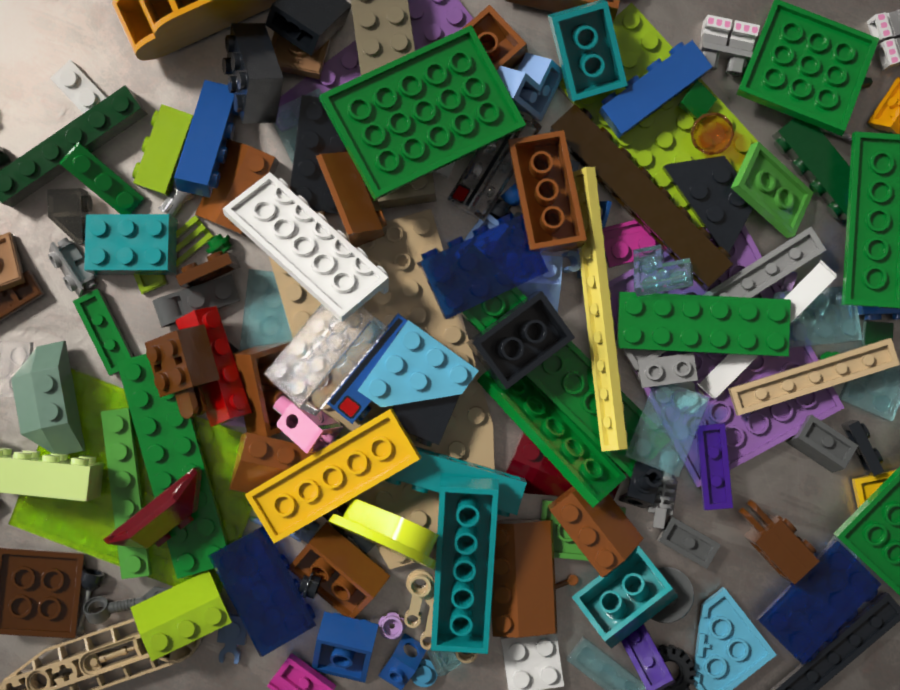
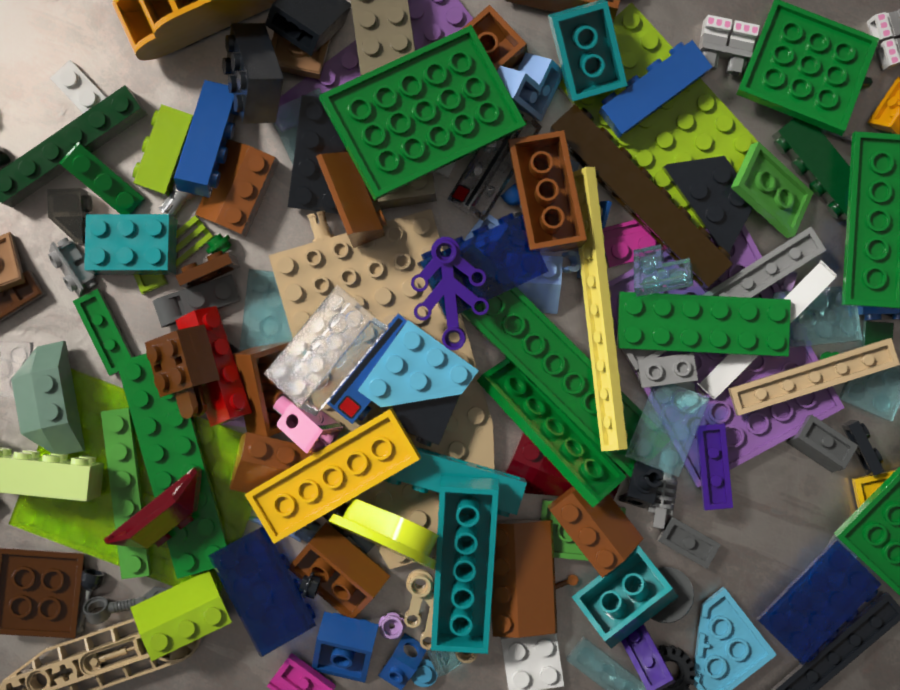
medium blue plate [217,613,249,664] -> none
white bracket [223,172,389,322] -> none
black brick [467,291,575,390] -> none
black plate [486,199,513,223] -> none
green slope [678,80,717,122] -> none
clear orange hair [690,112,734,155] -> none
reddish brown brick [738,499,820,585] -> none
none -> dark purple plant [411,237,489,350]

